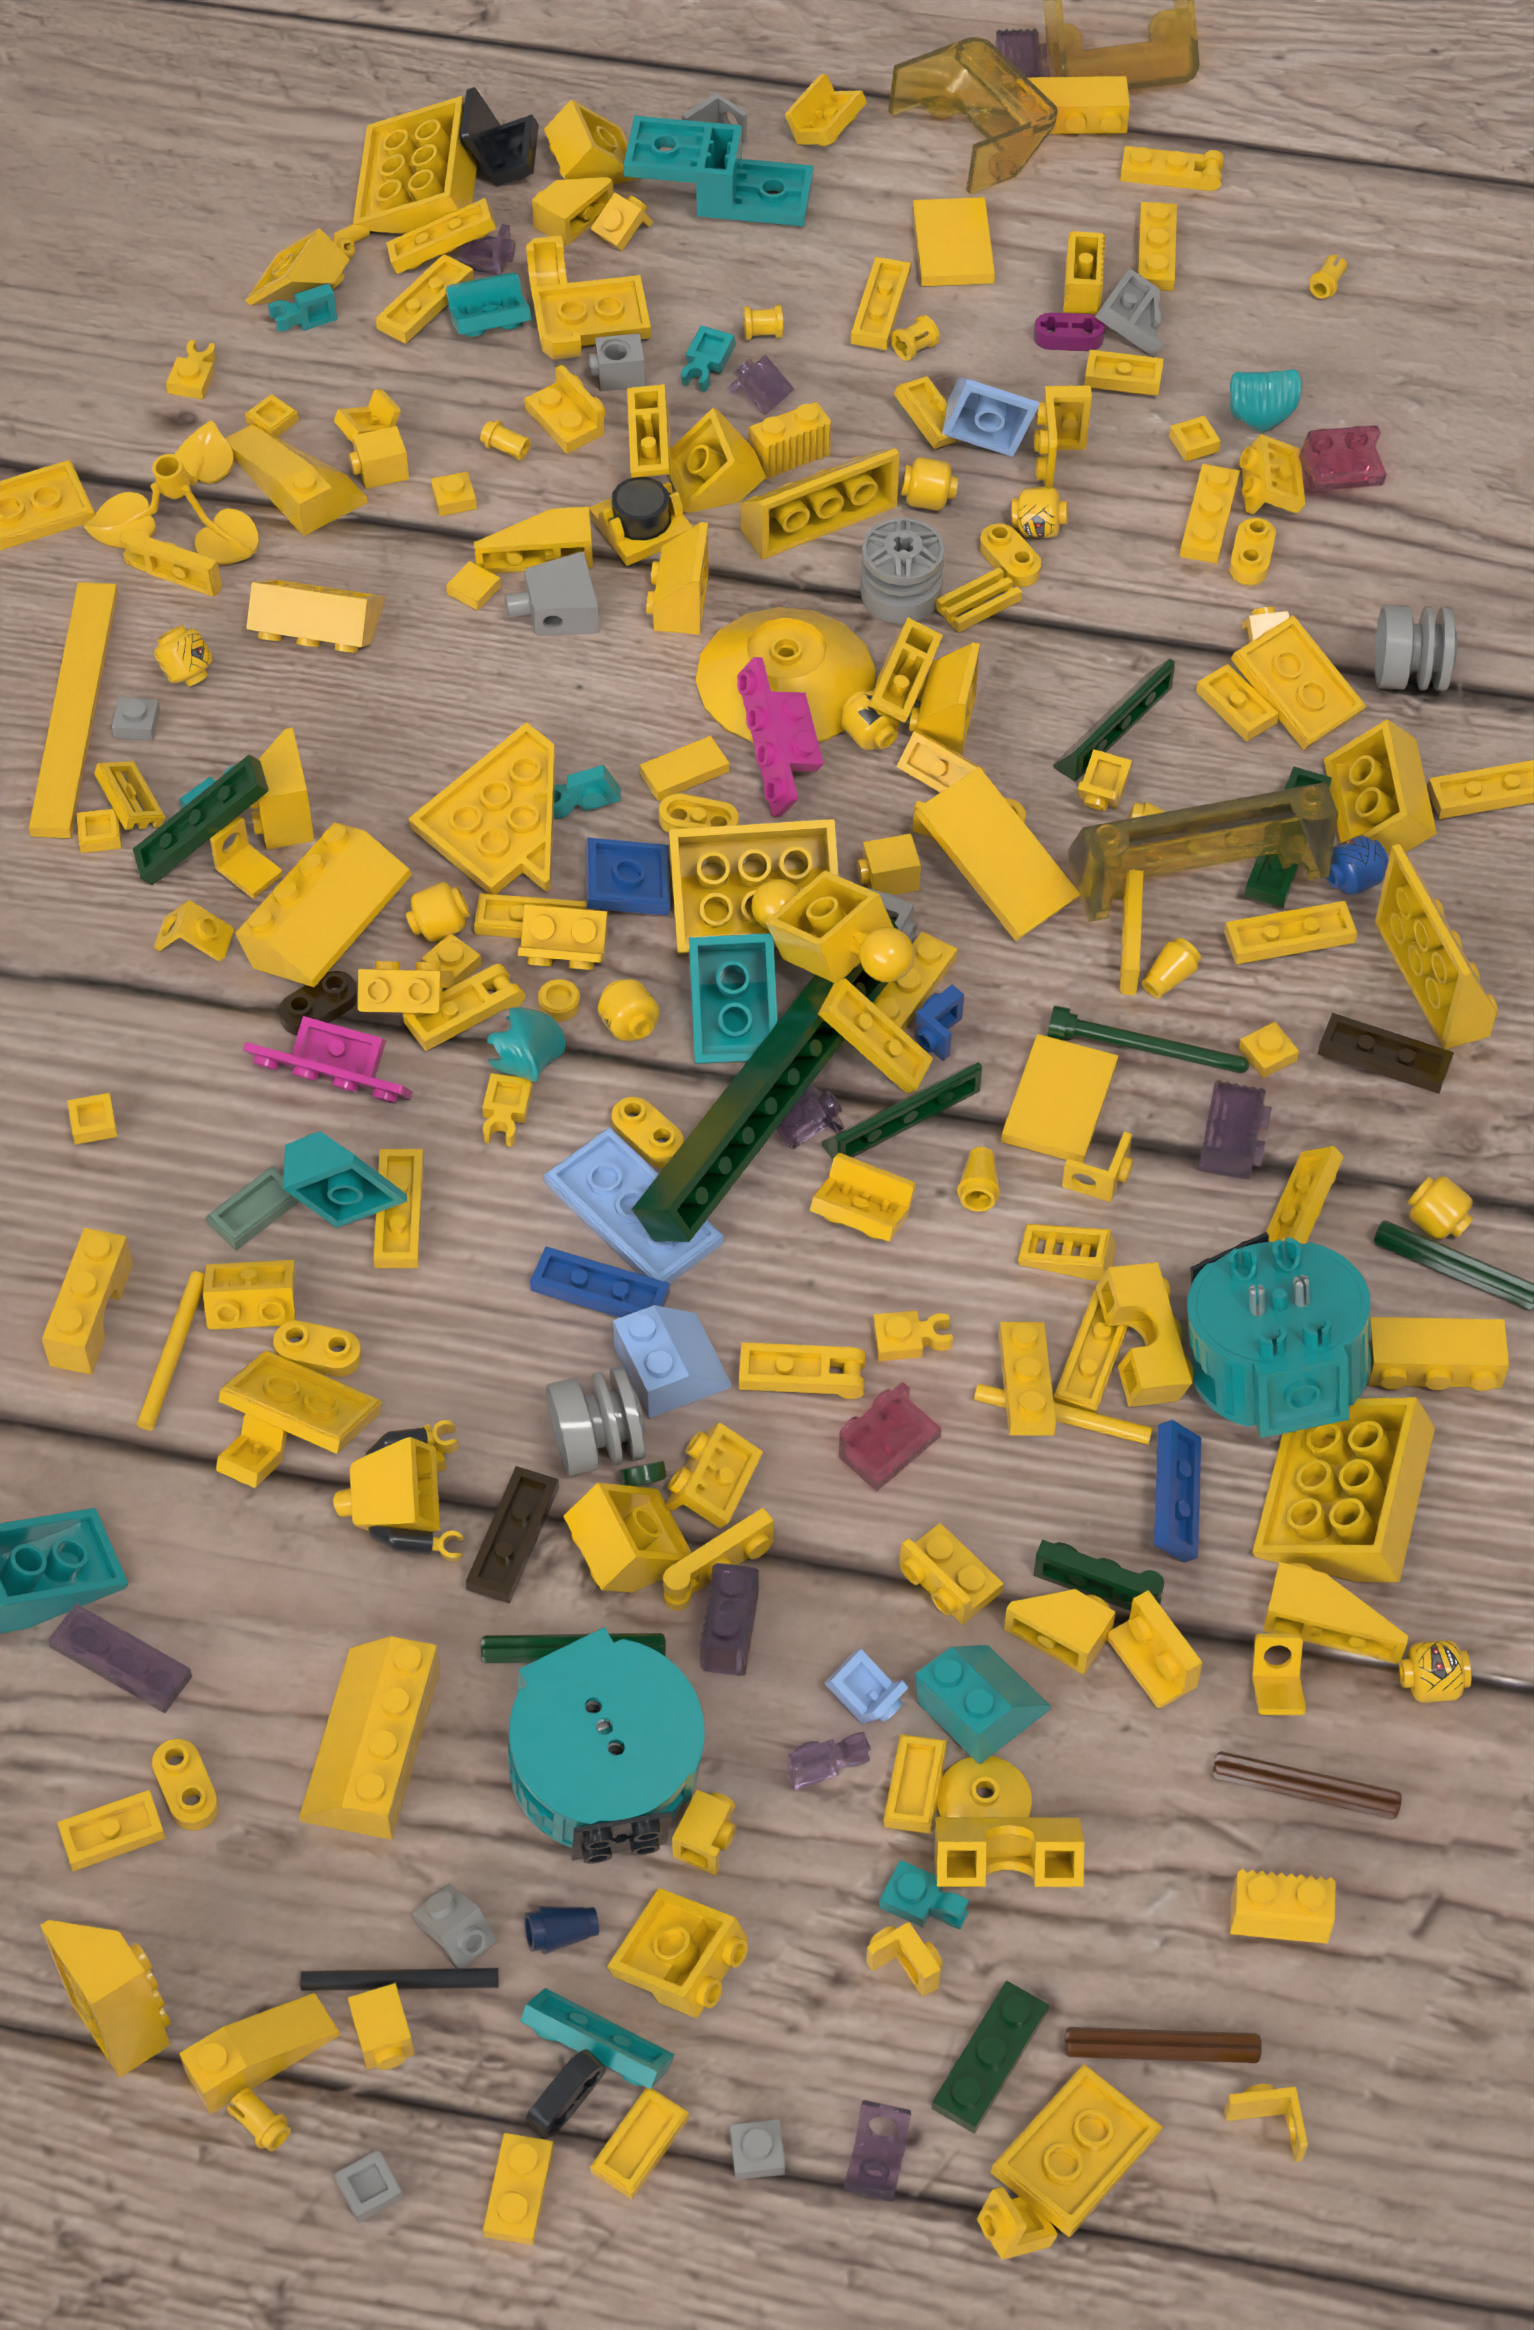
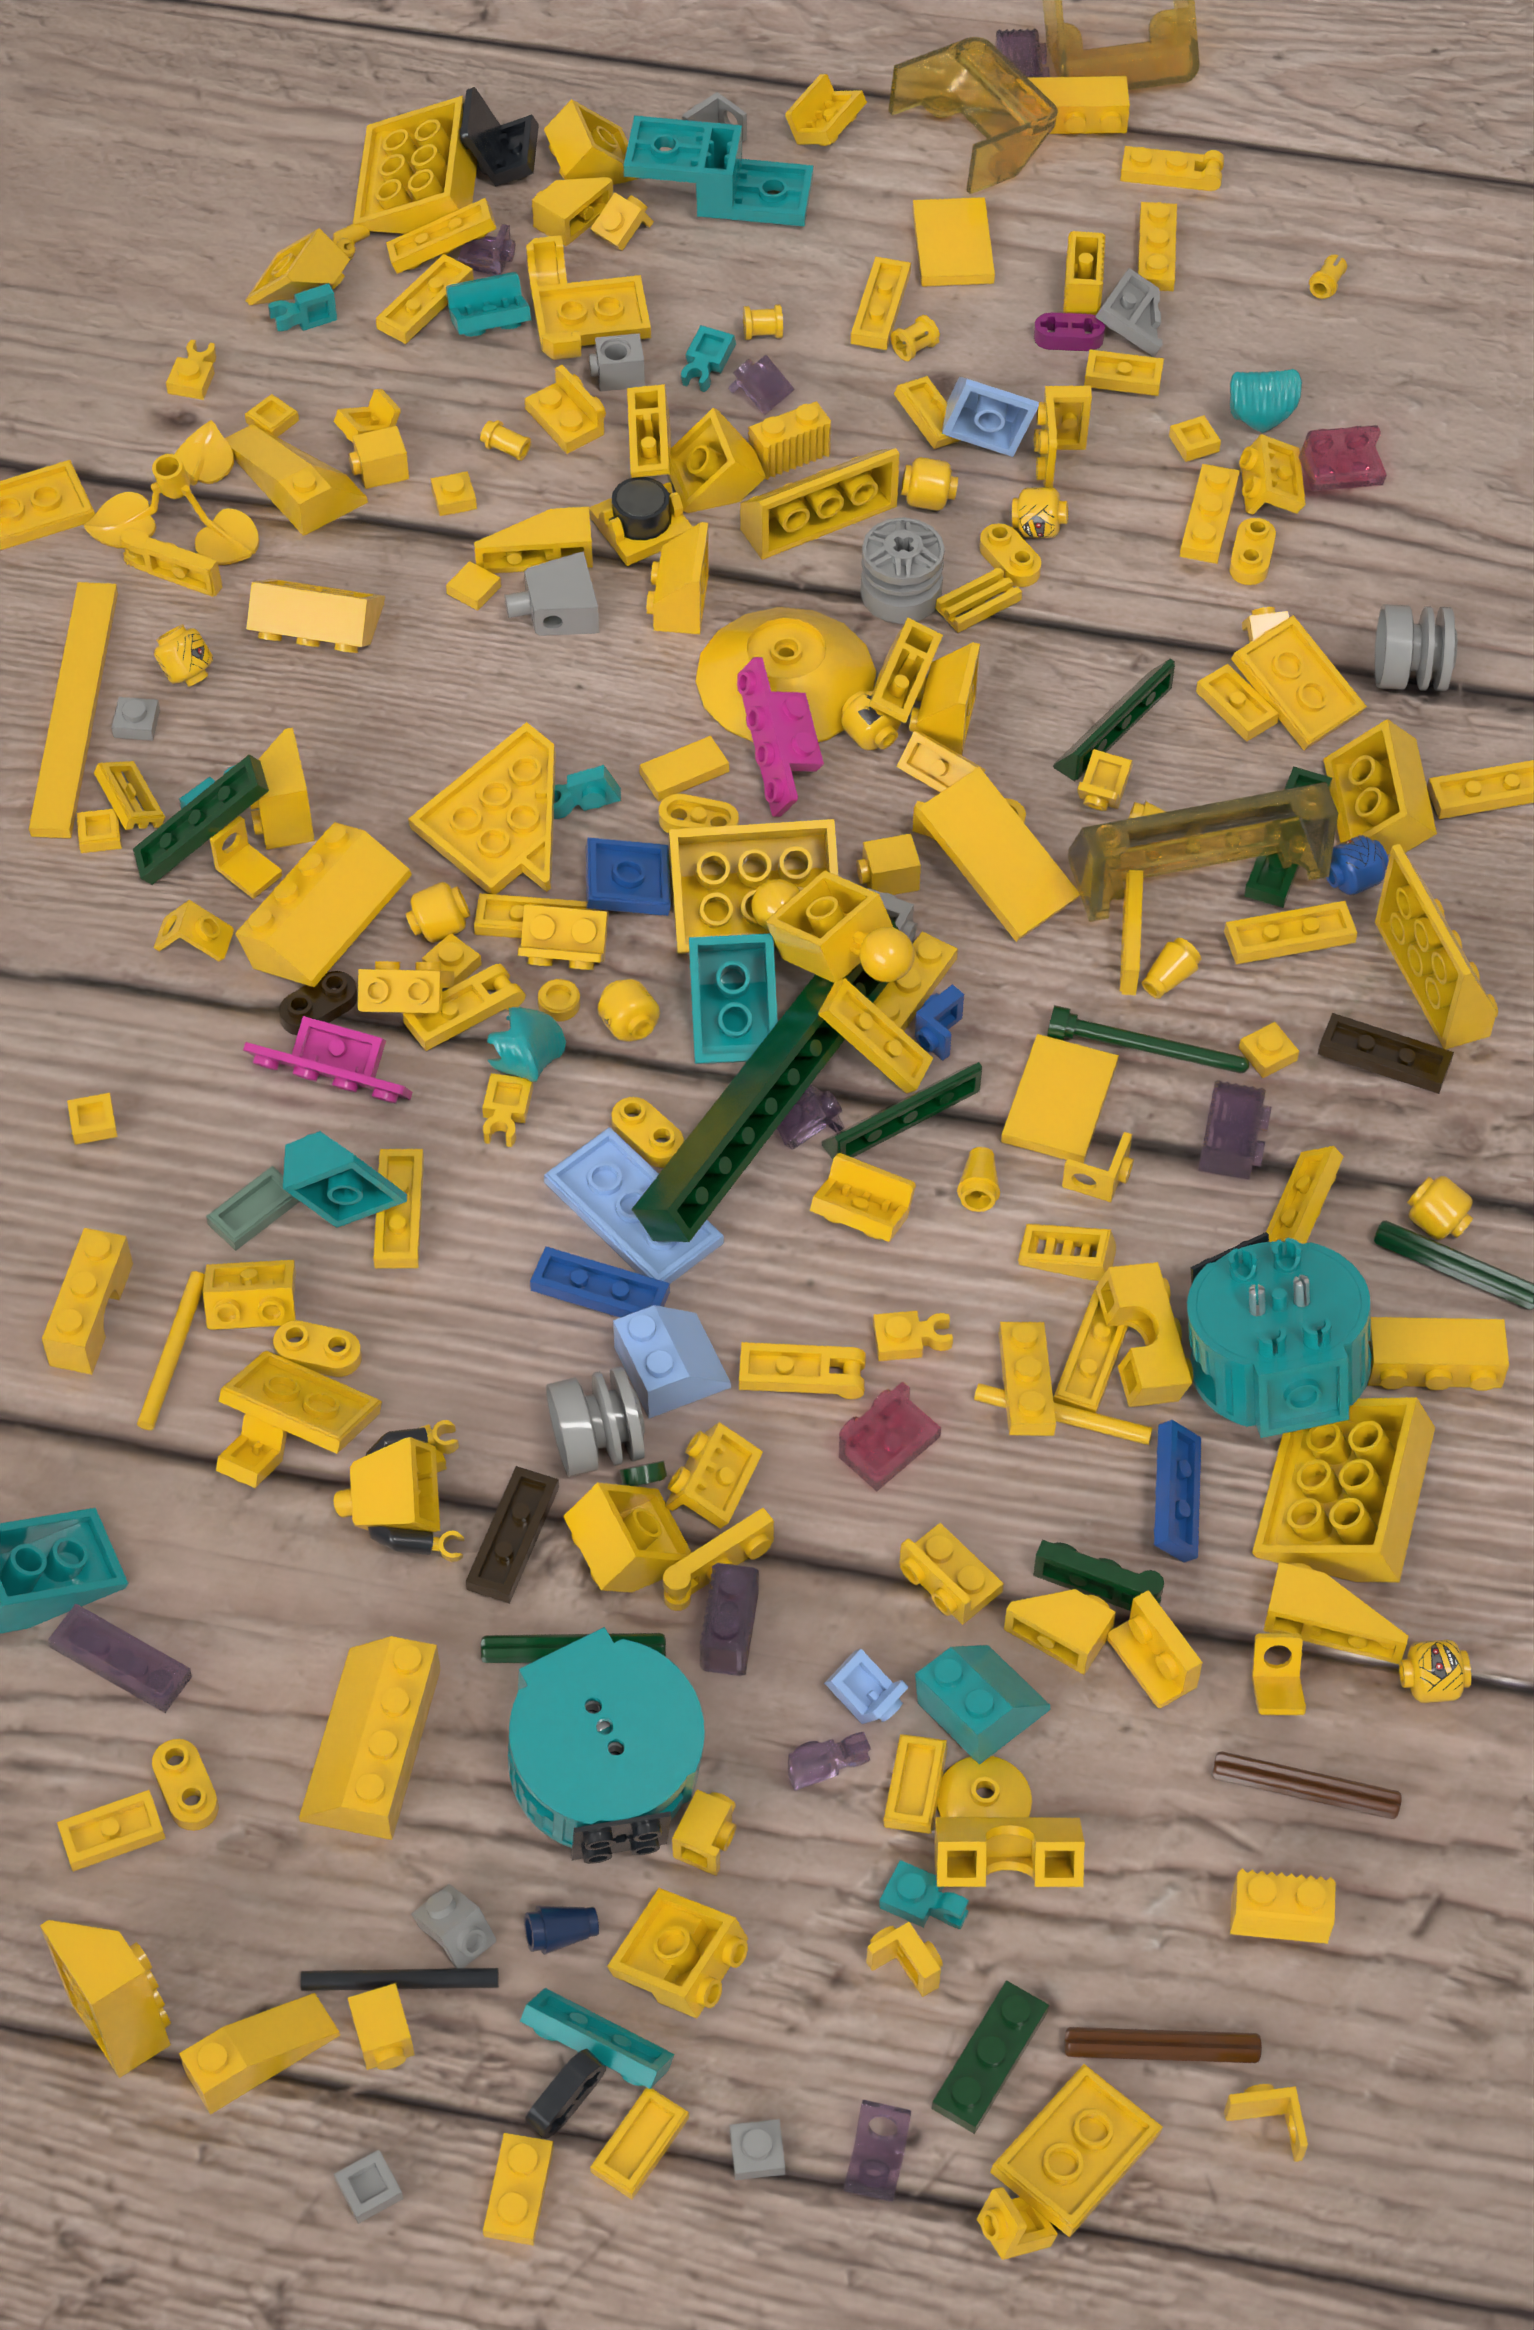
yellow pin [227,2087,291,2152] -> none

